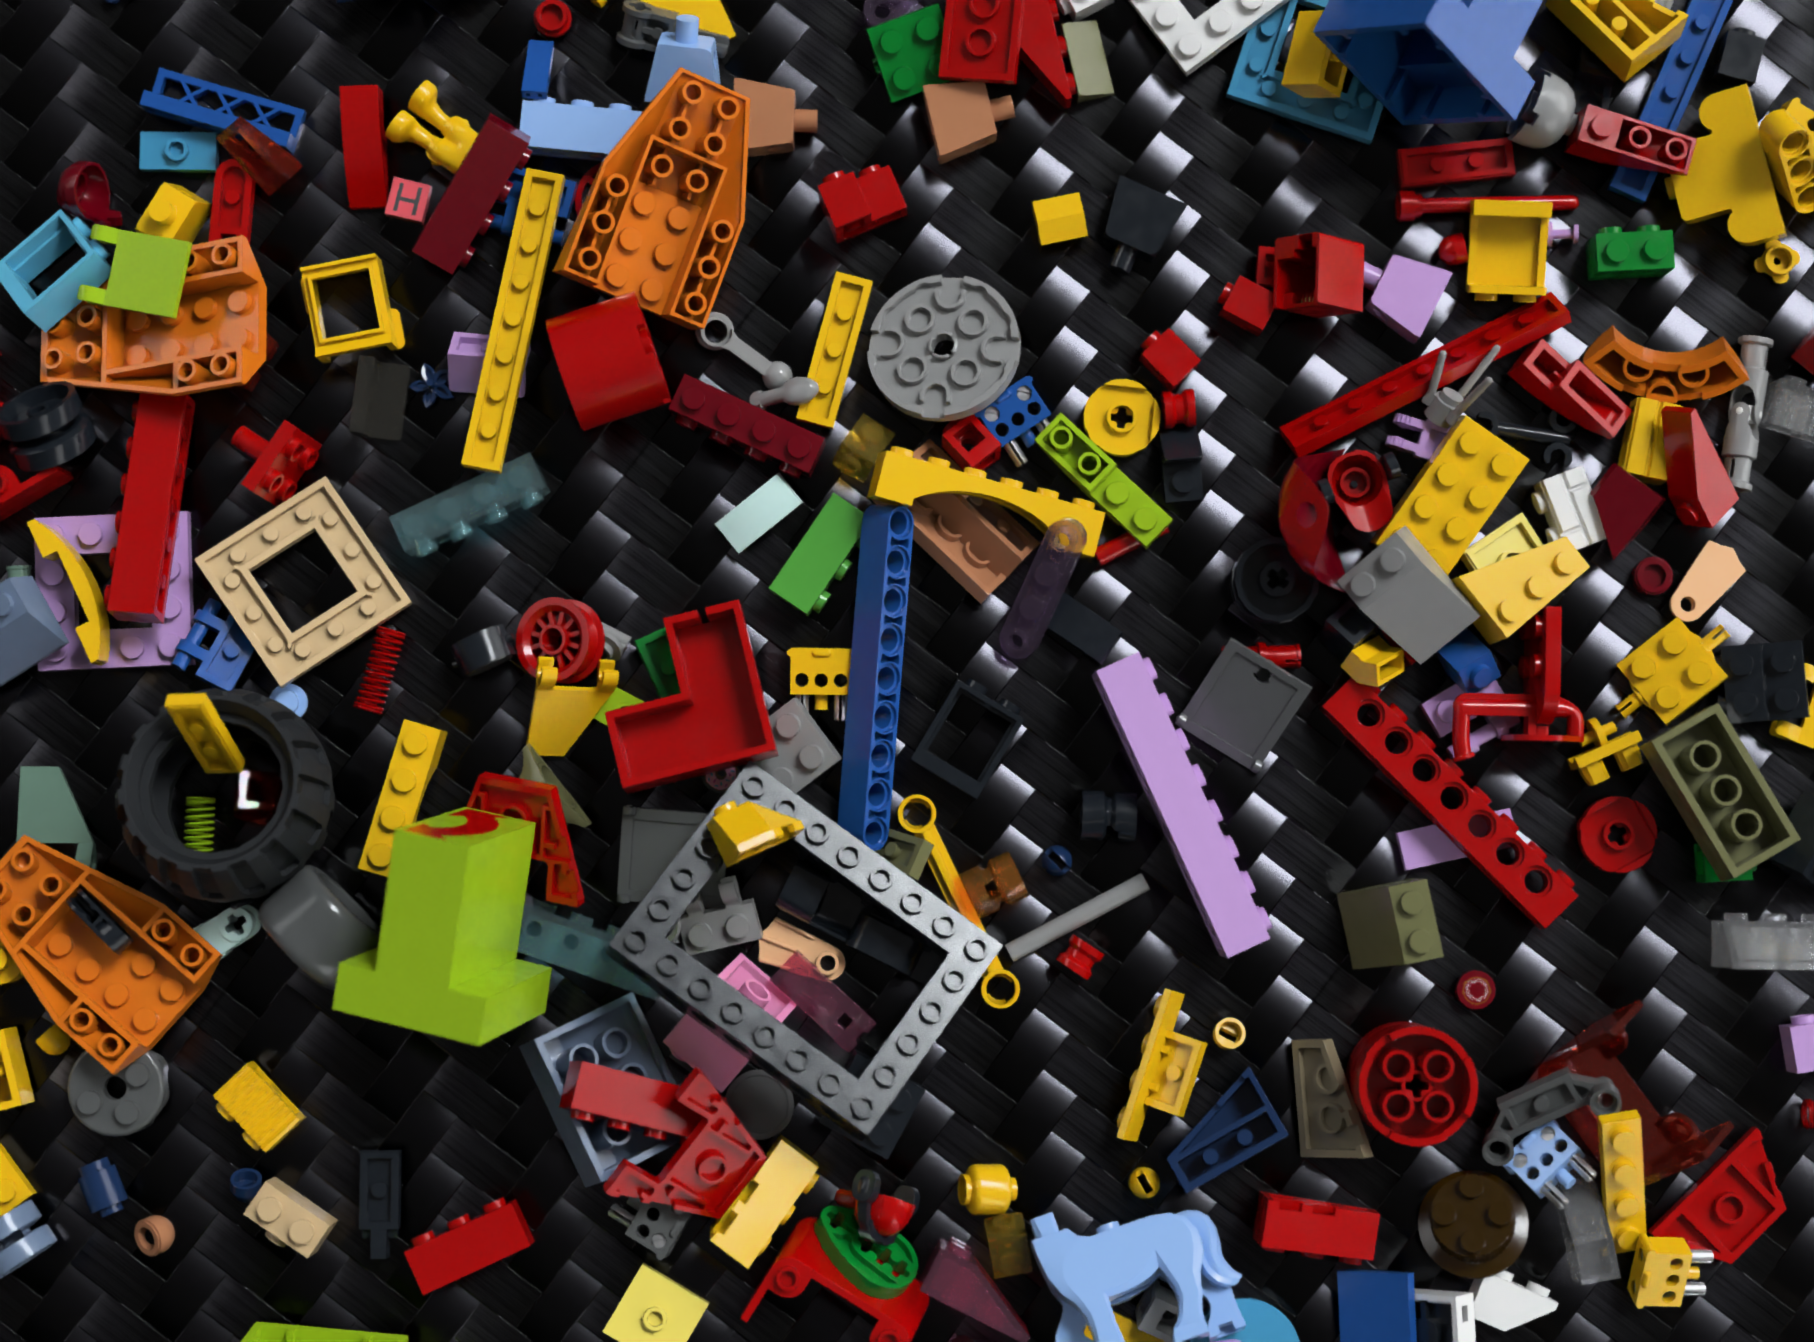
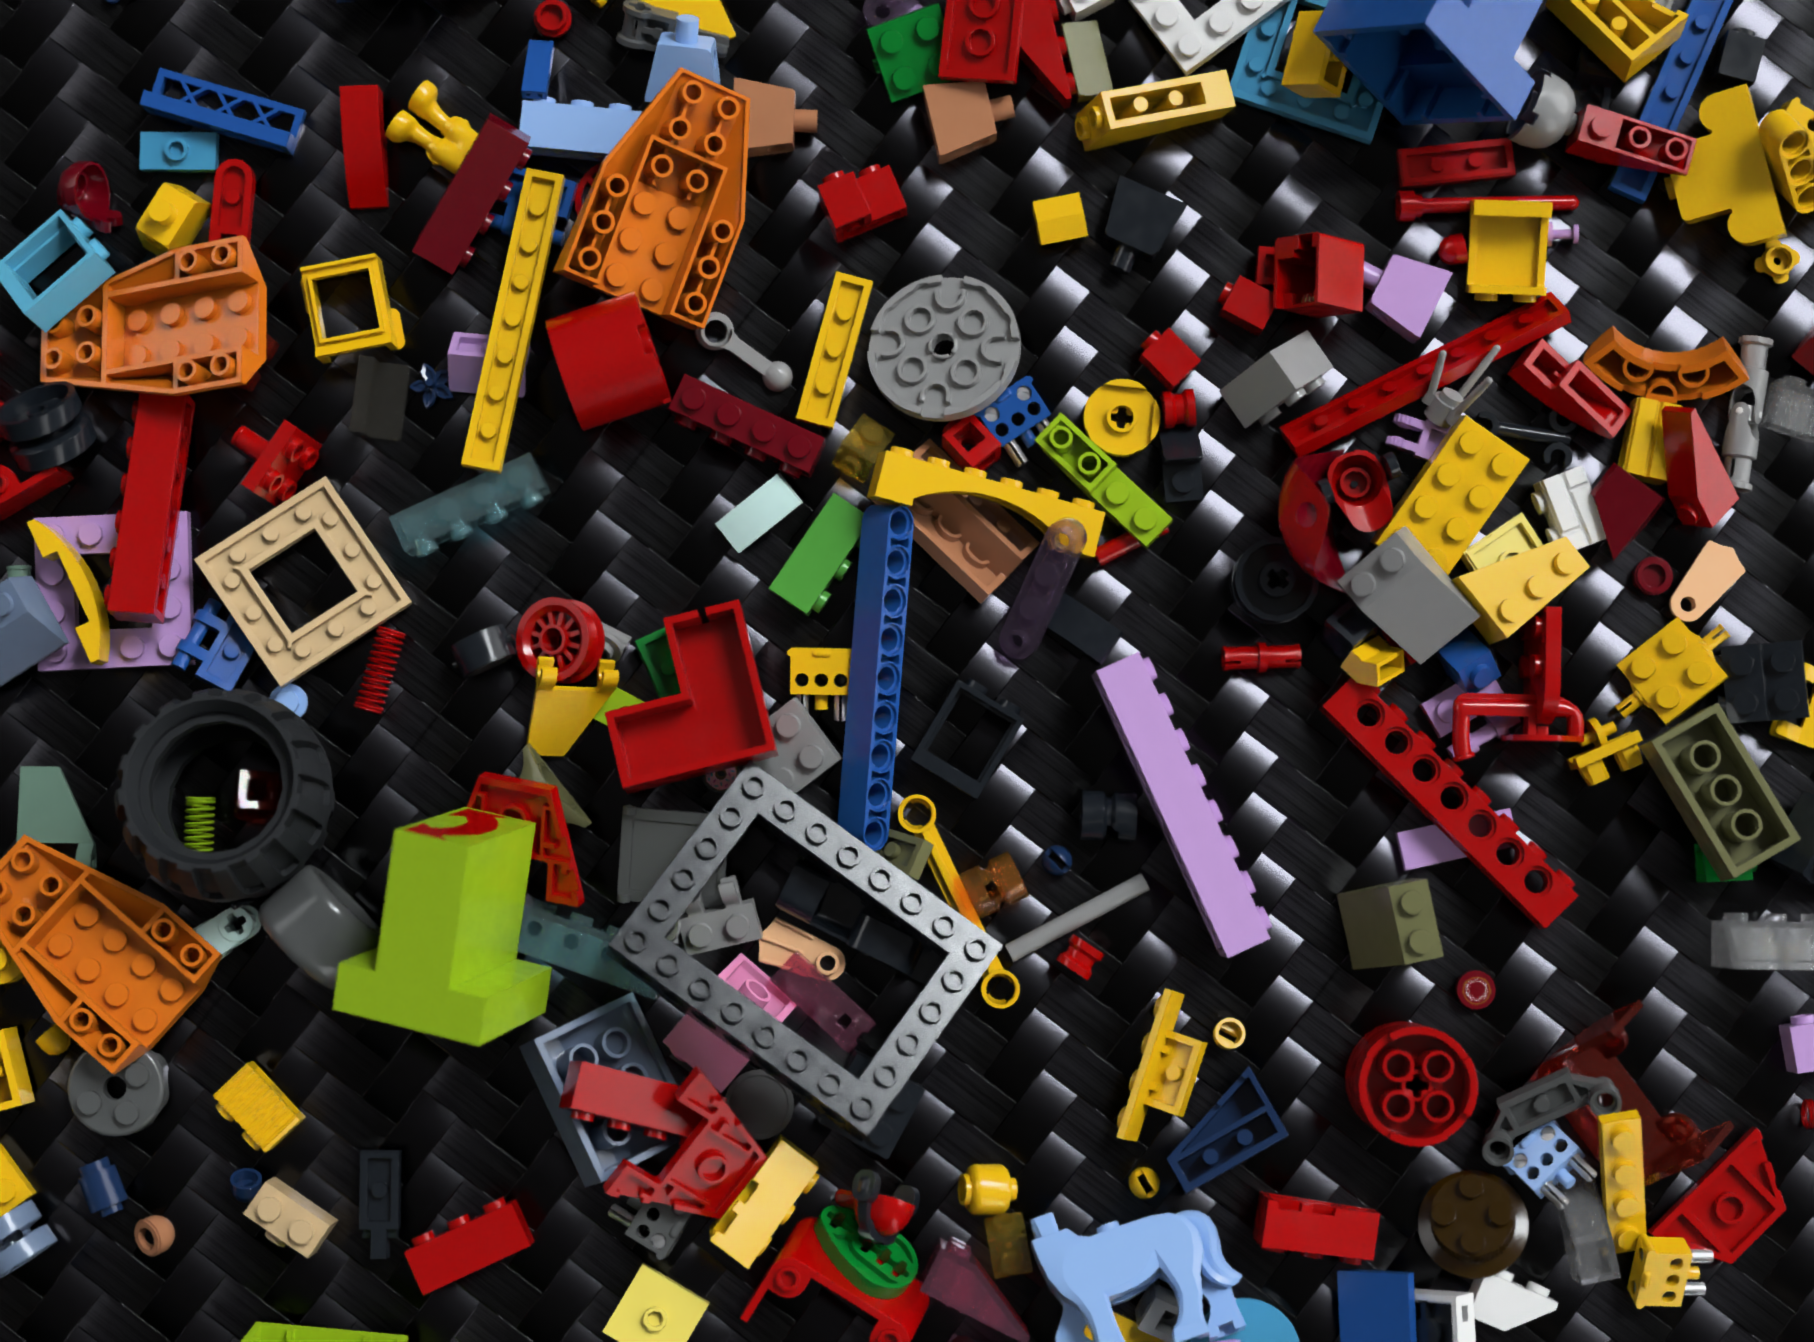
black piece [66,888,134,955] -> none
lime flag [77,224,193,319] -> none
yellow tile [165,693,245,774] -> none
clear red slope [216,116,303,196] -> none
yellow arch [358,719,448,877] -> none
coral tile [385,177,433,225] -> none
yellow slope [707,801,804,867] -> none
light grey piece [749,377,819,410] -> none
dark grey container [1174,637,1312,774] -> none
dark tan wing [1291,1039,1374,1158] -> none
red plate [1576,796,1658,873] -> none
green brick [1585,225,1675,280] -> none
none -> yellow slope [1075,70,1236,151]
none -> light grey brick [1219,330,1334,429]

